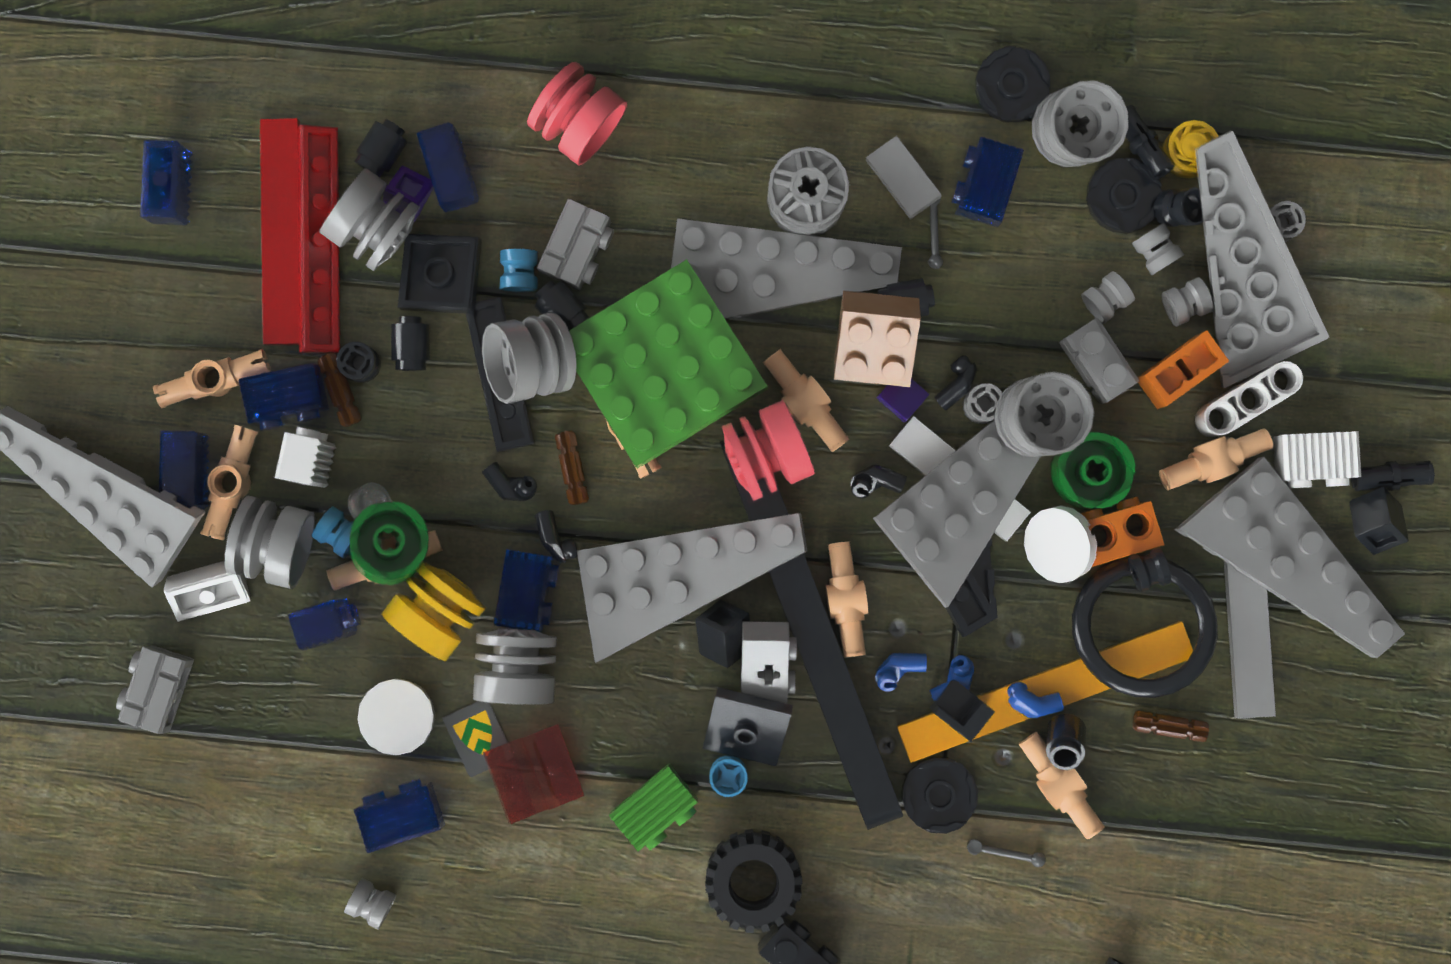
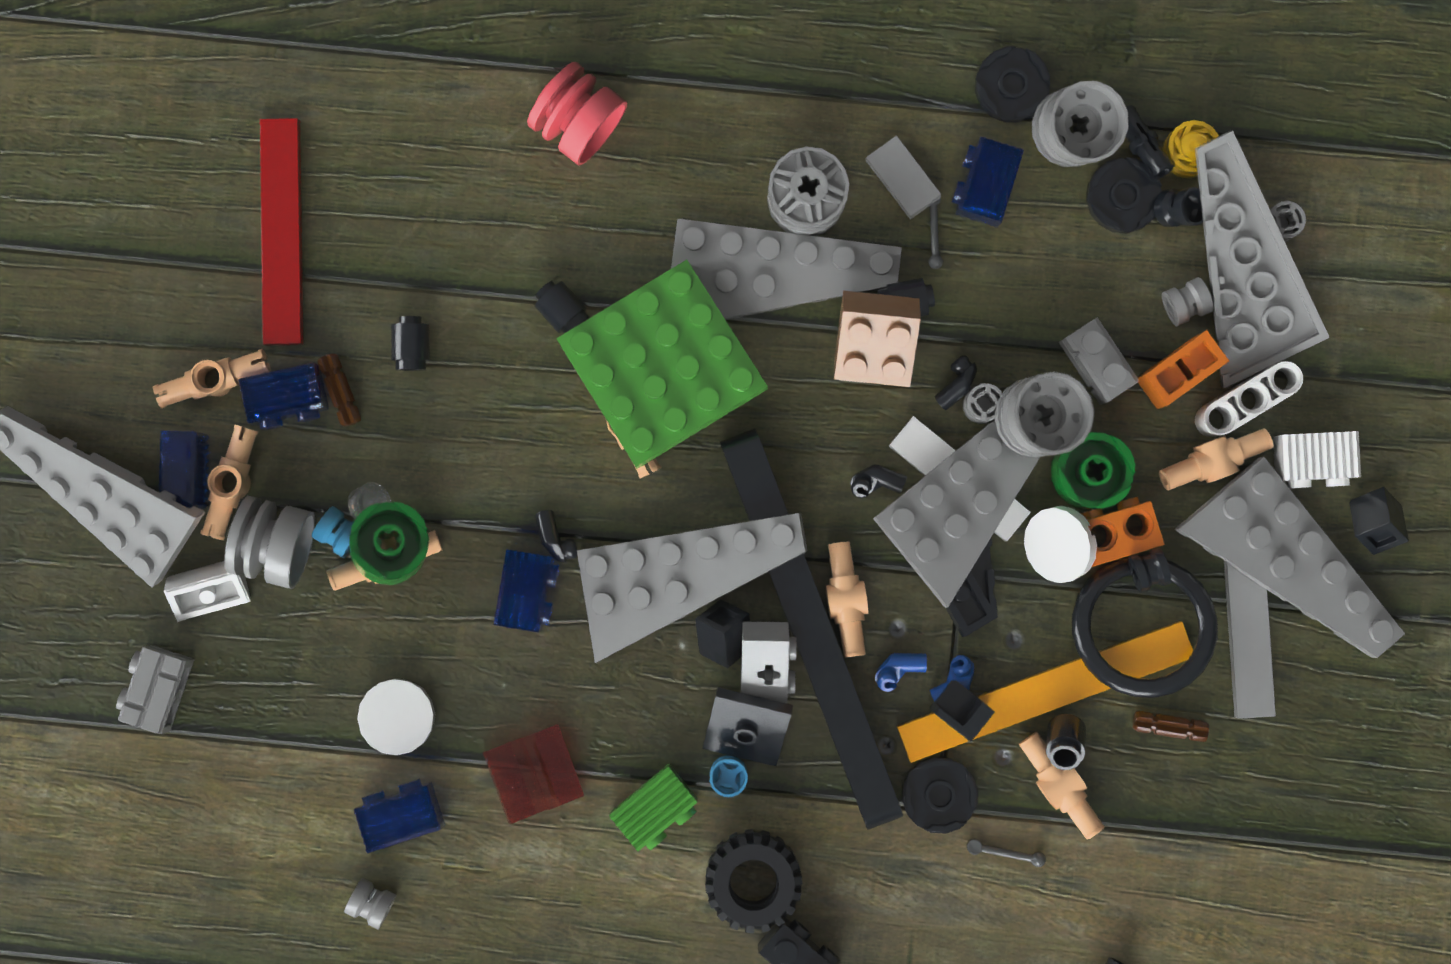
clear blue brick [140,140,193,225] -> none
white brick [275,427,336,488] -> none
clear blue brick [288,598,361,650] -> none
red tile [298,125,340,354] -> none
light grey wheel [319,168,420,271] -> none
black wheel [336,342,381,383] -> none
black brick [354,119,408,178] -> none
yellow wheel [381,561,486,661] -> none
dark purple slope [382,165,435,223] -> none
black plate [398,234,482,314] -> none
clear blue brick [416,122,480,212] -> none
dark grey sticker [442,701,513,777] -> none
black tile [466,296,535,452] -> none
light grey wheel [473,628,557,704] -> none
light grey wheel [482,313,577,404] -> none
black arm [482,461,537,501] -> none
dark azure wheel [500,249,538,292] -> none
light grey brick [537,199,614,291] -> none
reddish brown axle [555,431,589,505] -> none
coral wheel [722,400,815,501] -> none
light nougat pin [763,349,849,452] -> none
dark purple slope [876,378,930,423] -> none
blue arm [1007,682,1064,718] -> none
light grey wheel [1081,271,1135,324] -> none
light grey wheel [1132,223,1184,275] -> none
black pin [1351,461,1435,491] -> none

